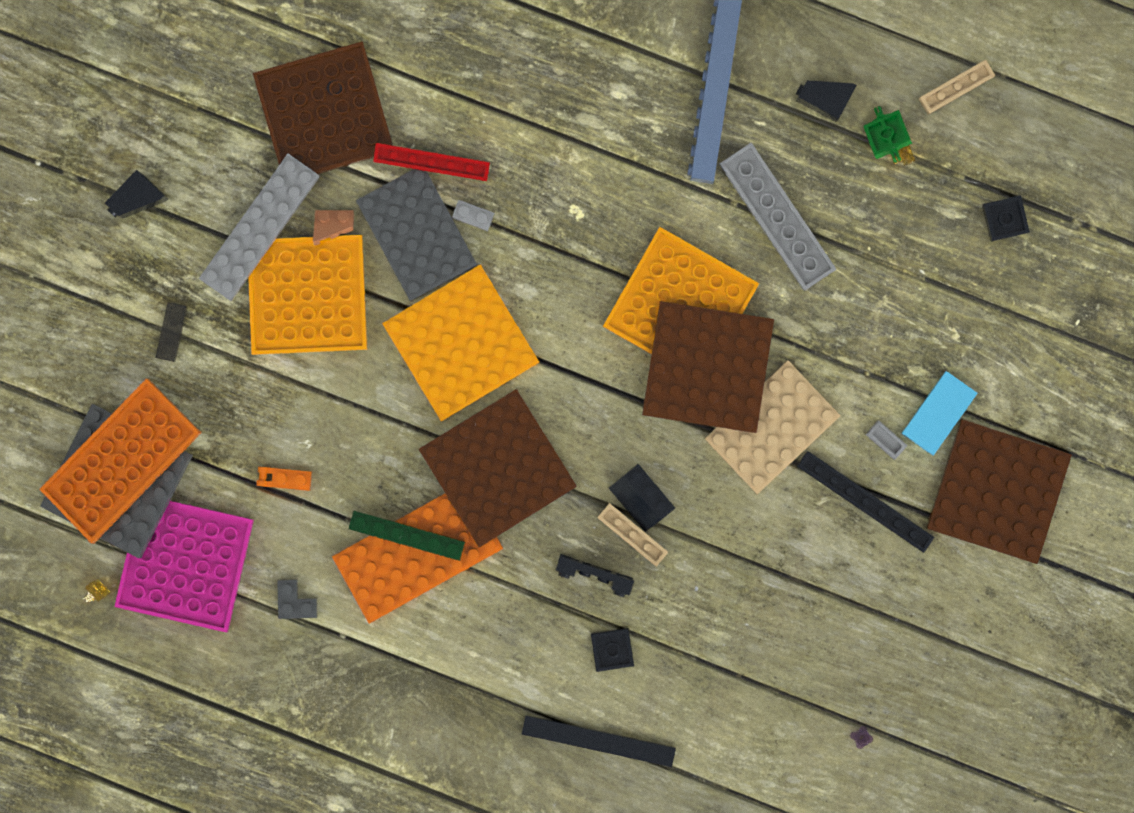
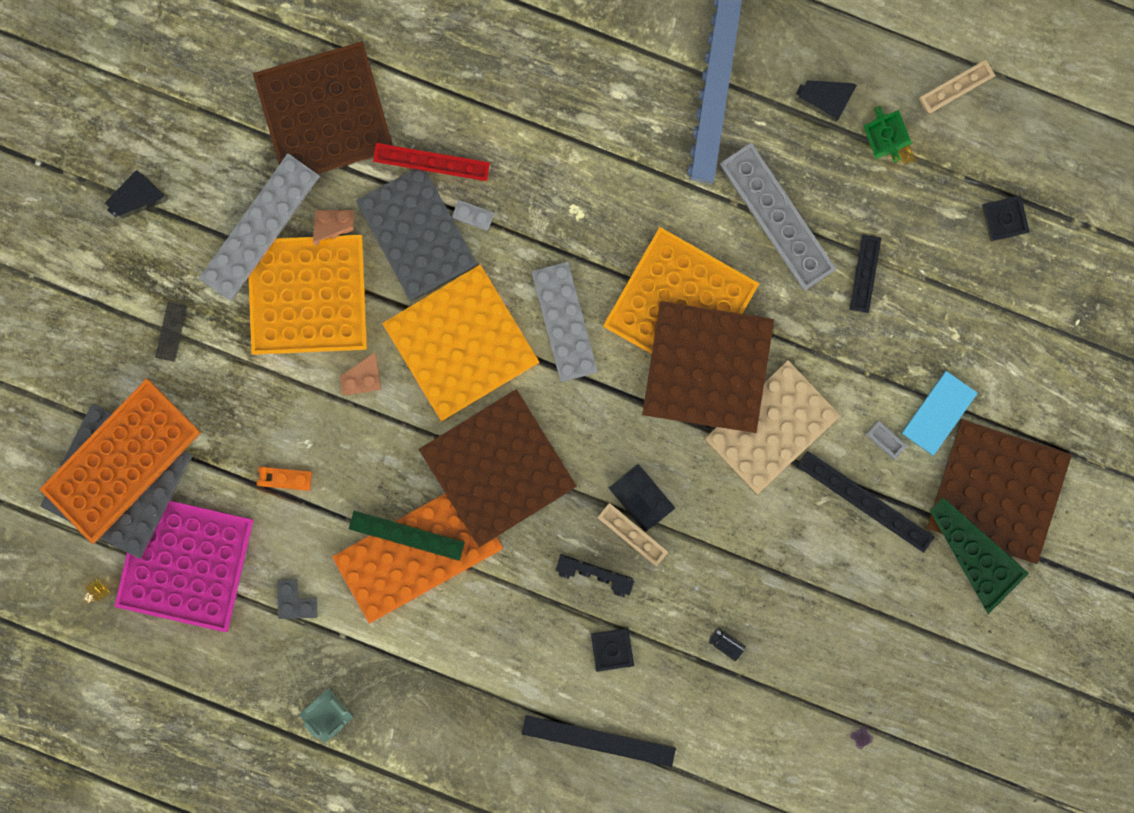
none -> sand green panel [299,688,354,743]
none -> nougat wing [340,353,381,396]
none -> light grey plate [531,262,598,382]
none -> black piece [708,627,746,662]
none -> black tile [849,235,882,313]
none -> dark green wing [929,496,1029,614]

